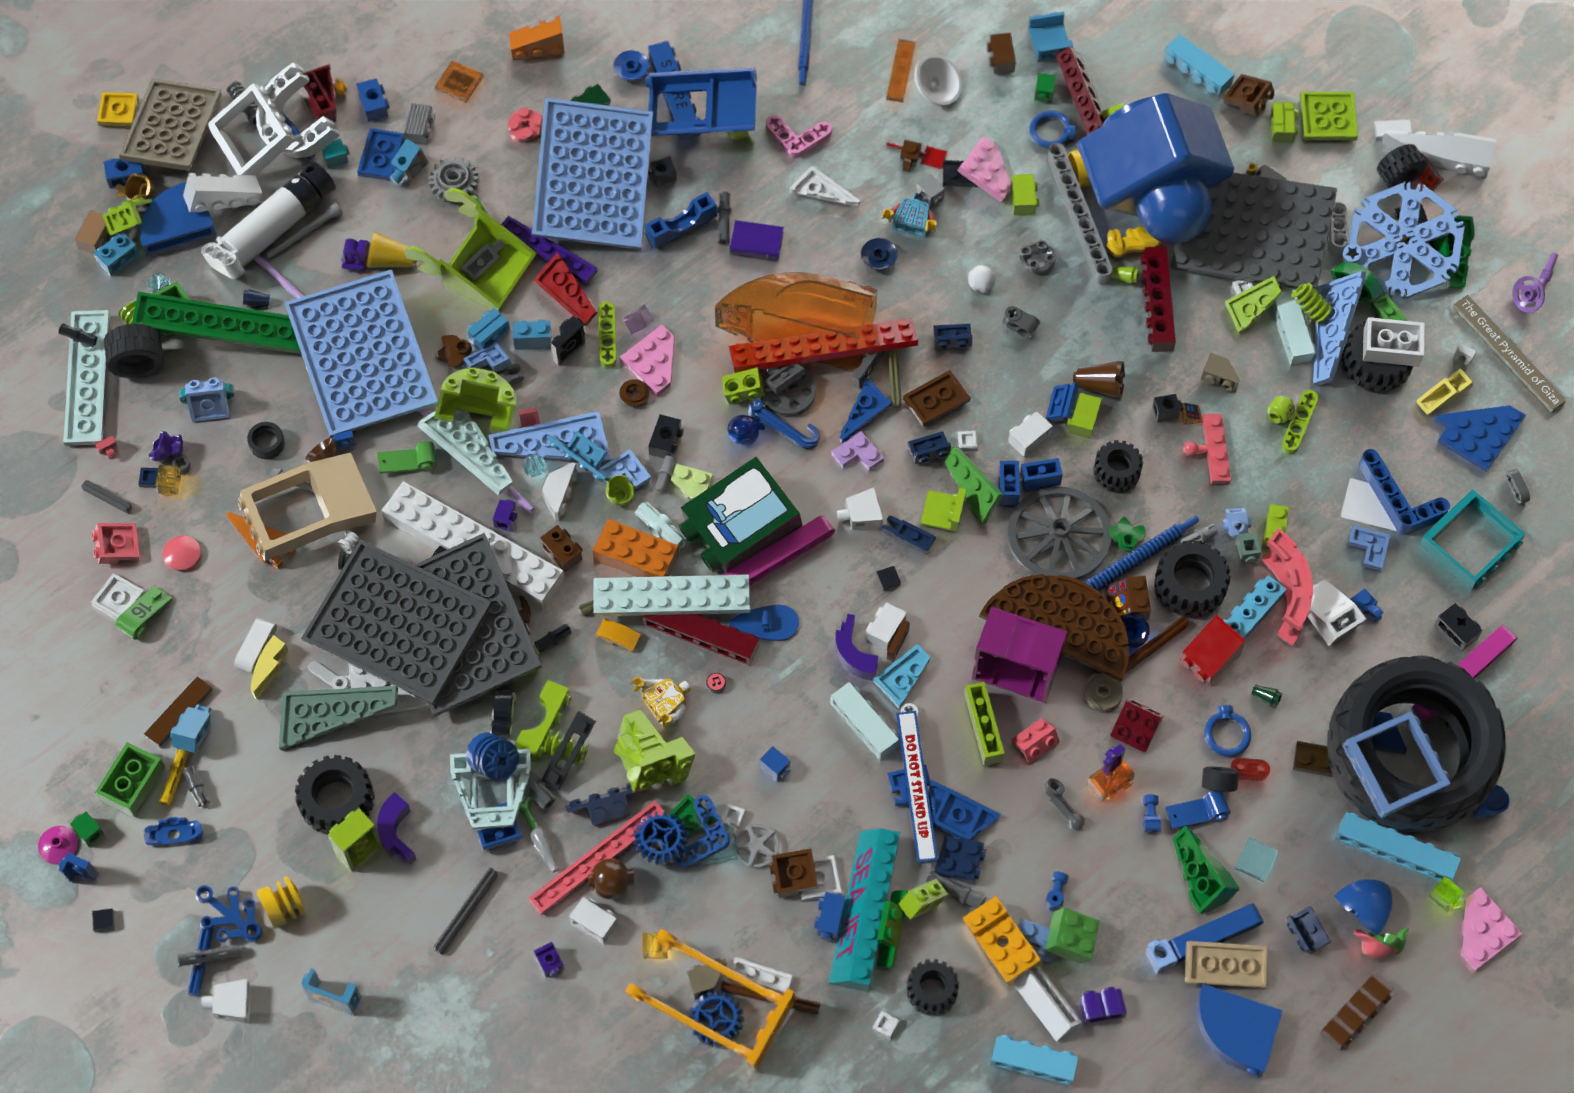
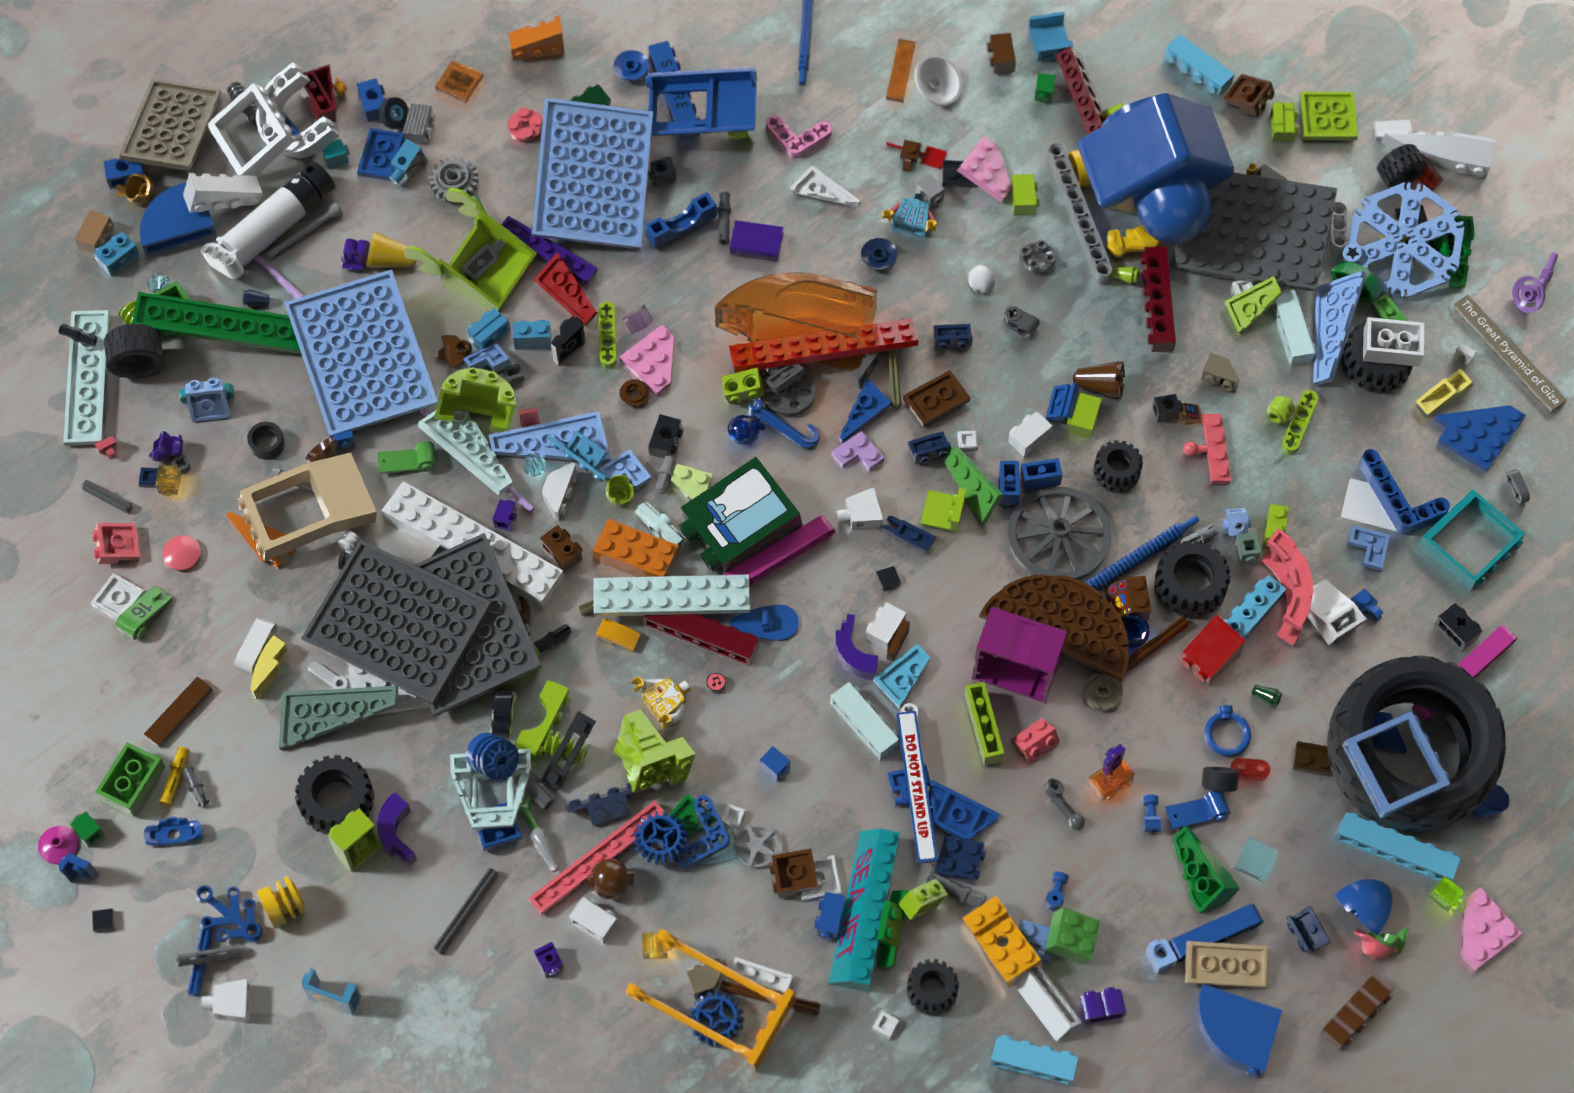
yellow plate [97,92,139,127] -> none
lime bracket [103,197,152,236] -> none
dark azure brick [170,704,211,753] -> none
blue piece [1029,110,1077,148] -> none
green plate [1108,517,1145,552] -> none
dark red bracket [1110,698,1165,753] -> none
lime piece [1291,283,1331,323] -> none
none -> black bush [379,97,409,130]

